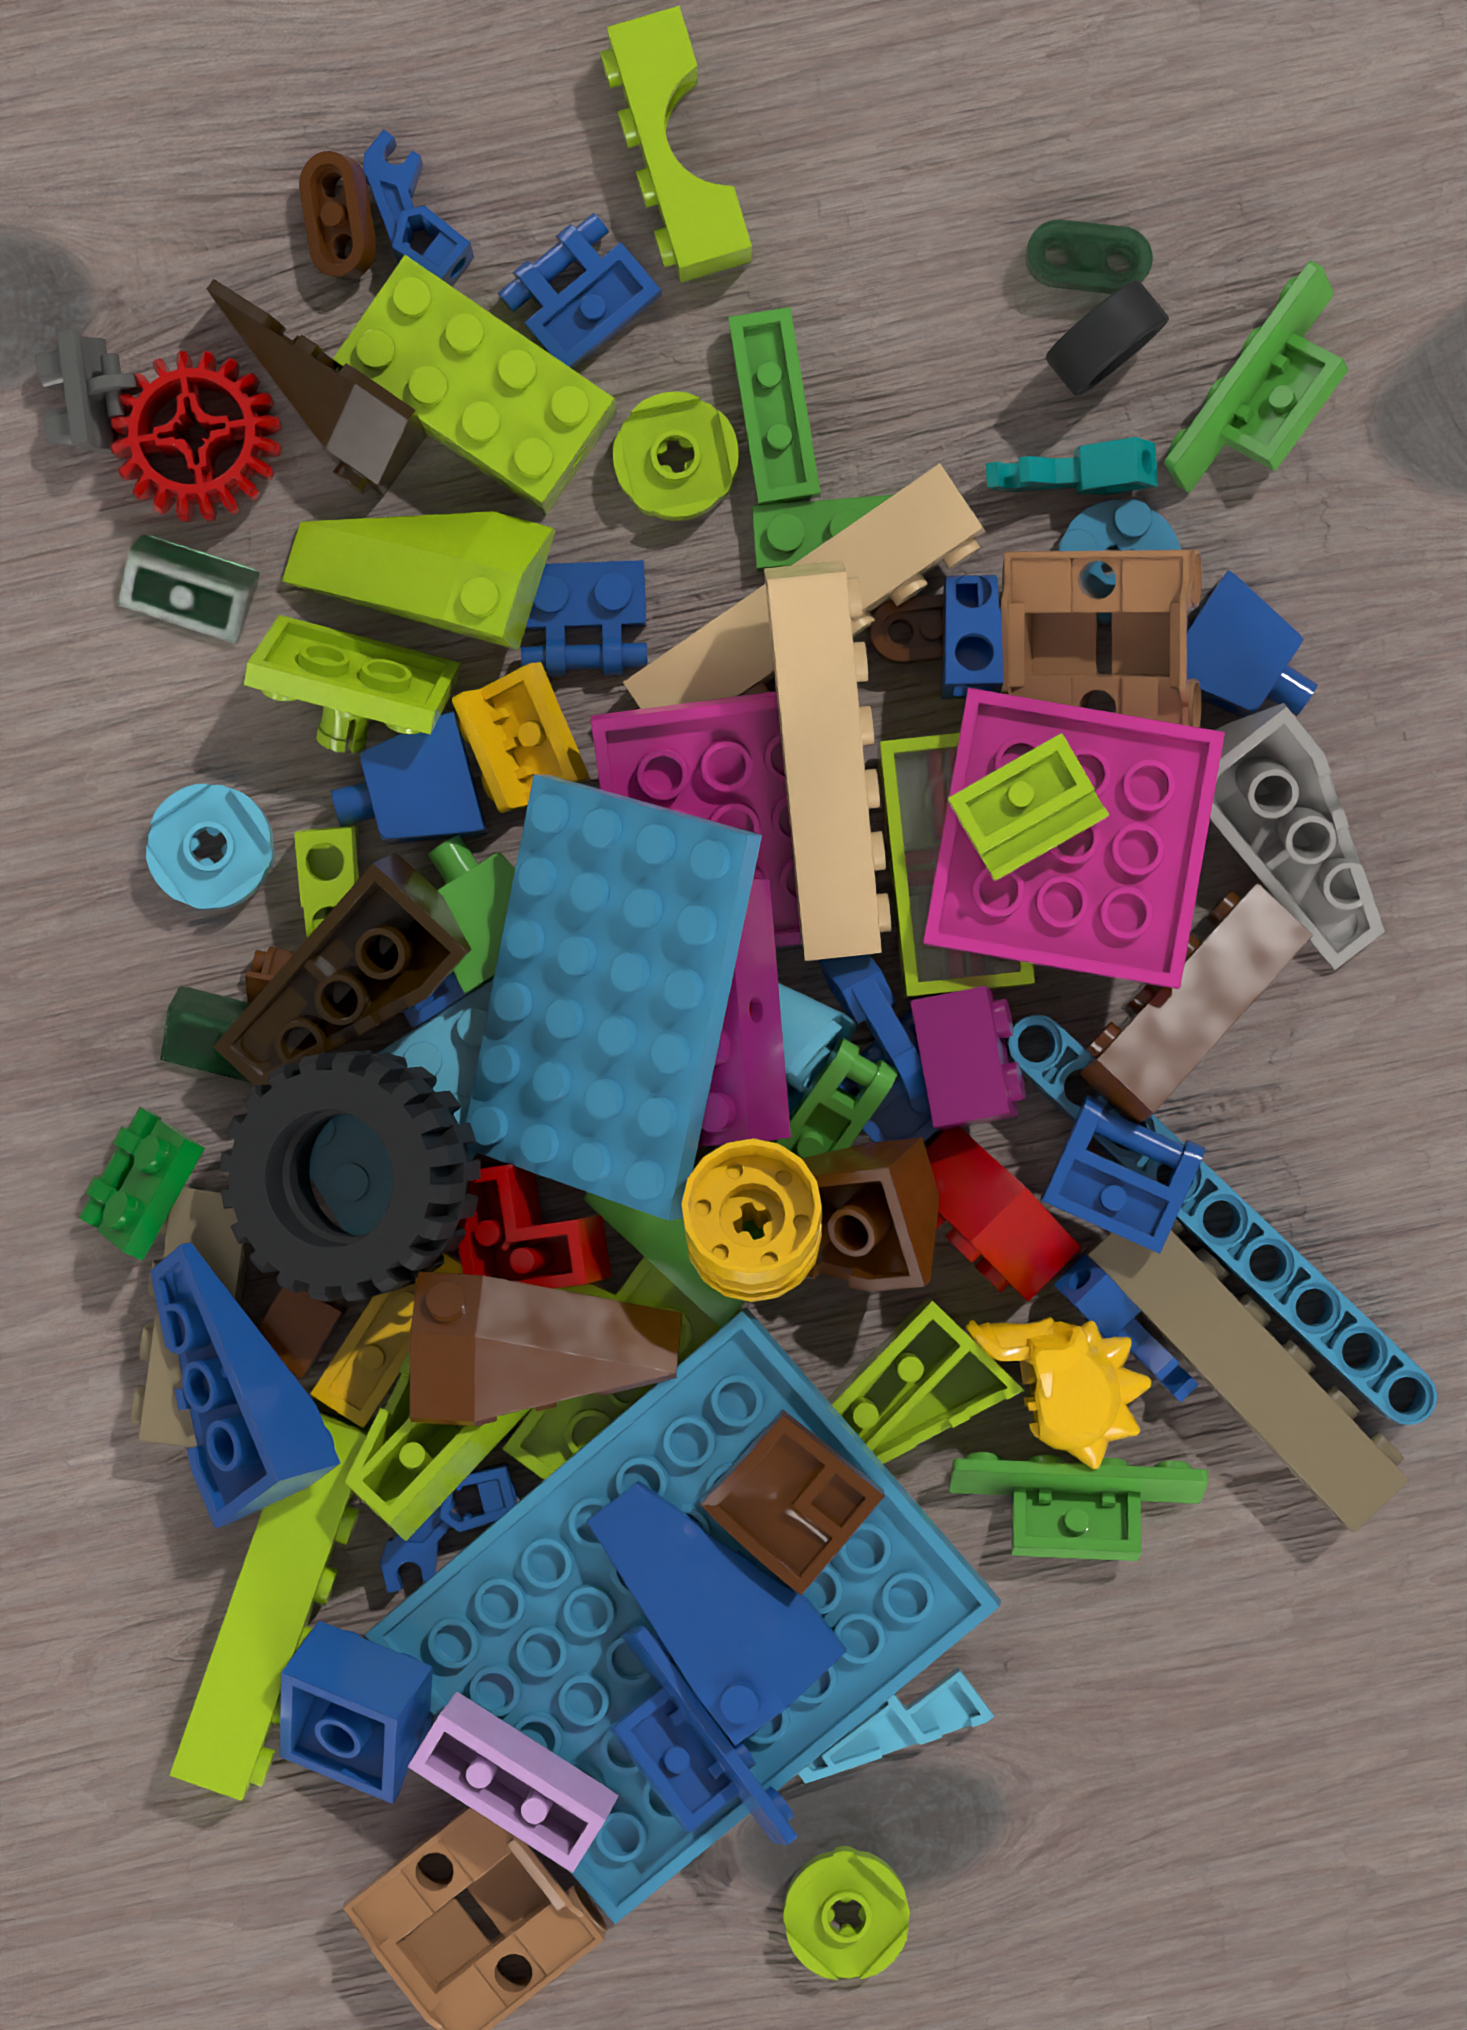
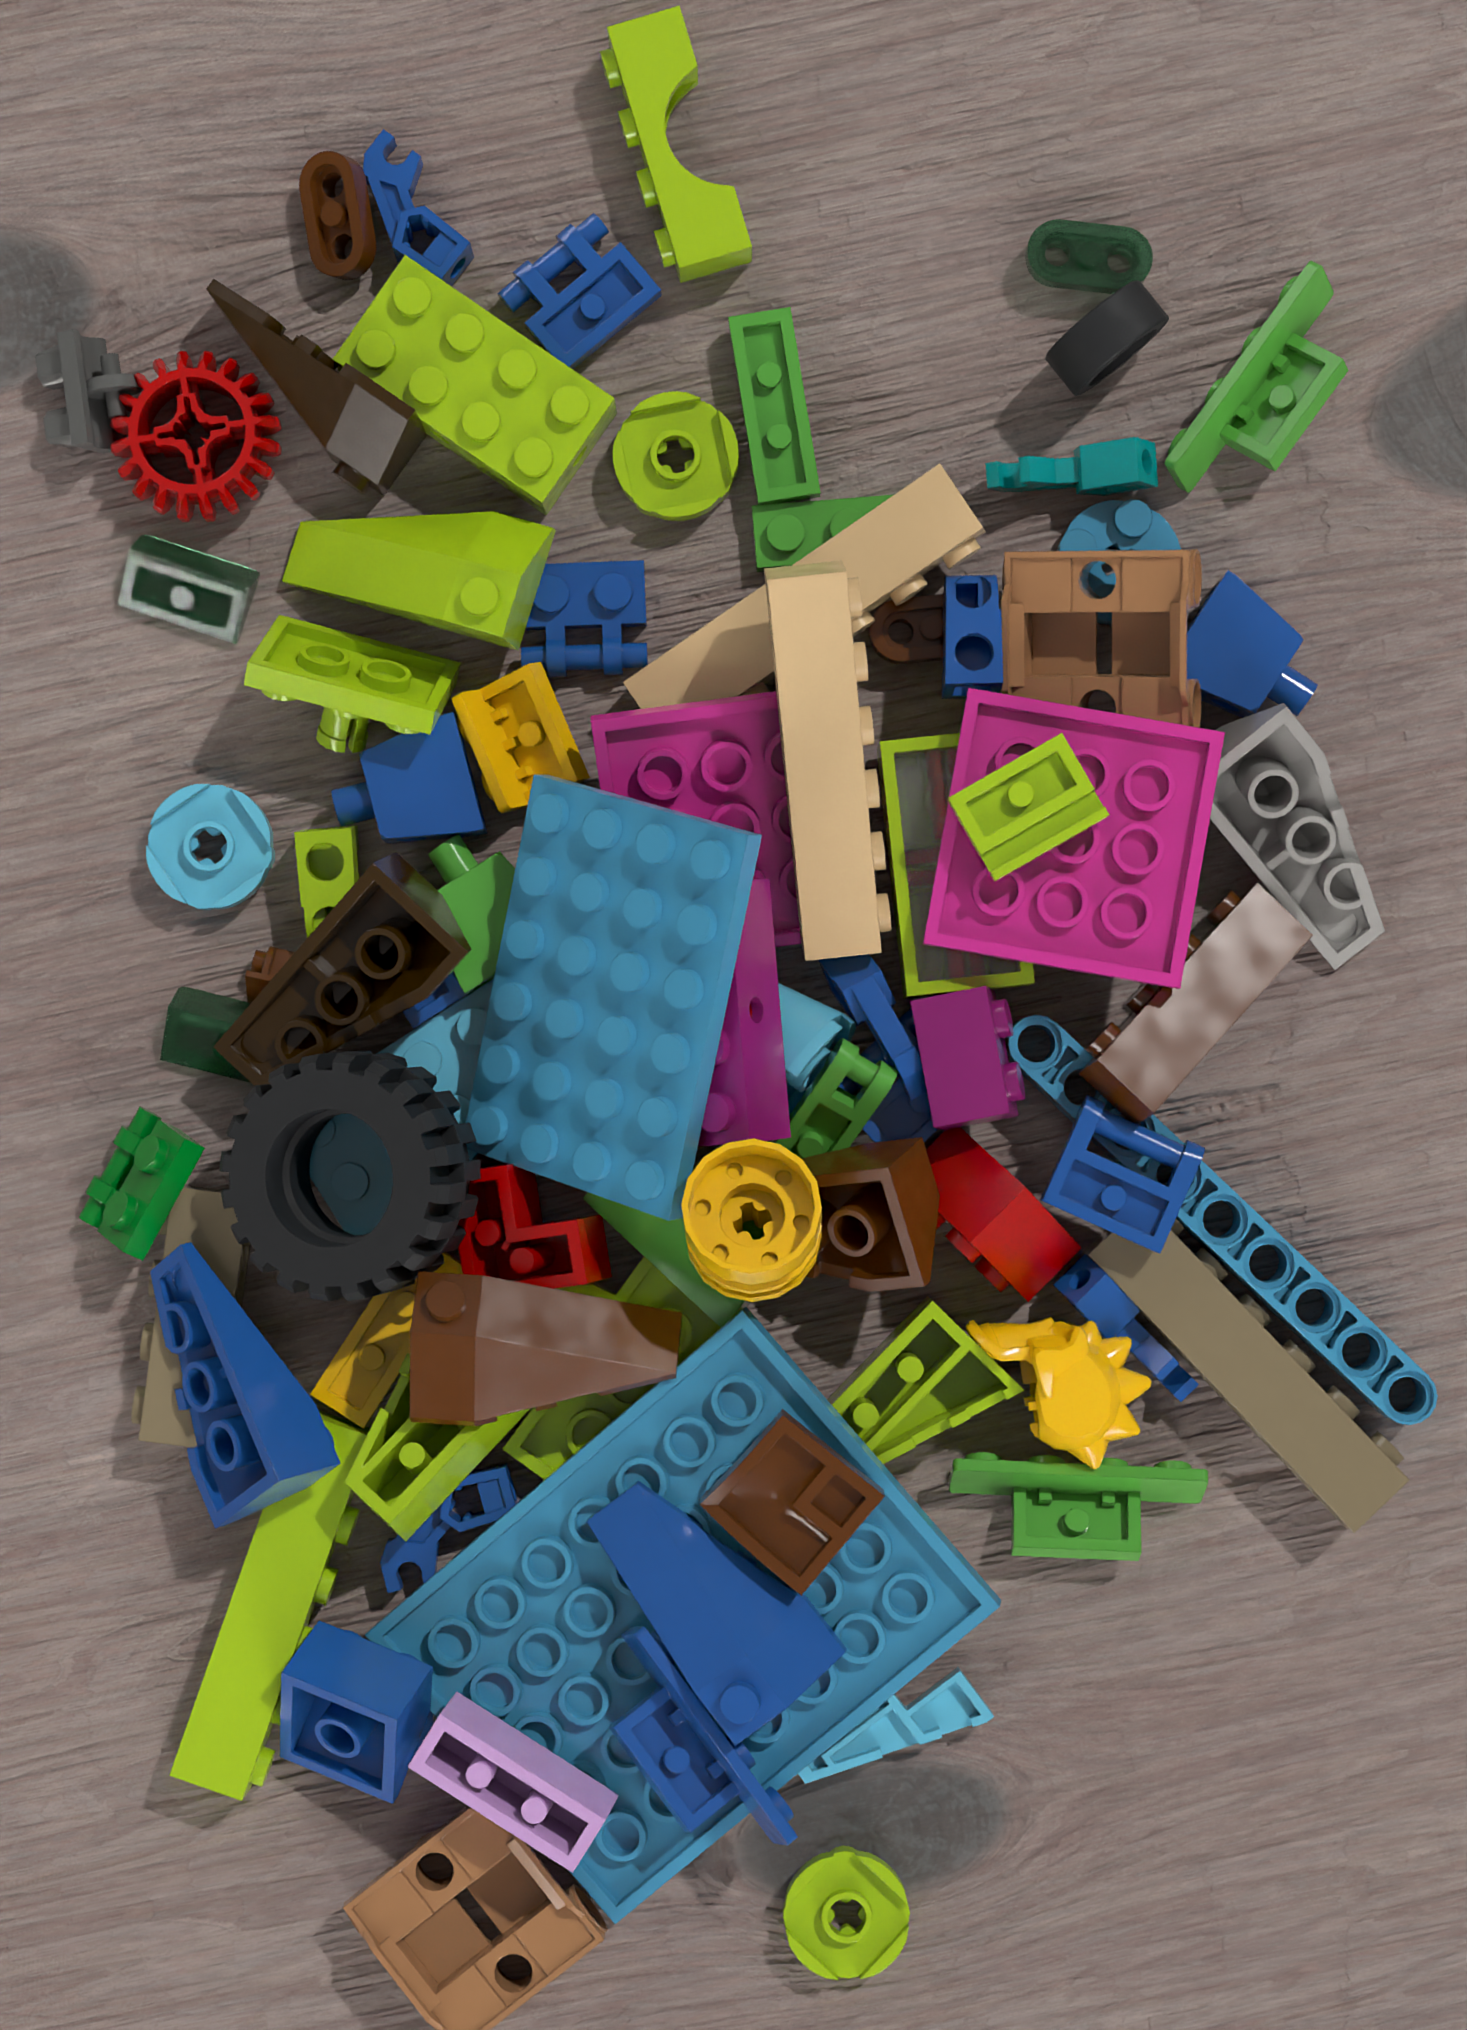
reddish brown brick [257,1287,348,1378] -> none

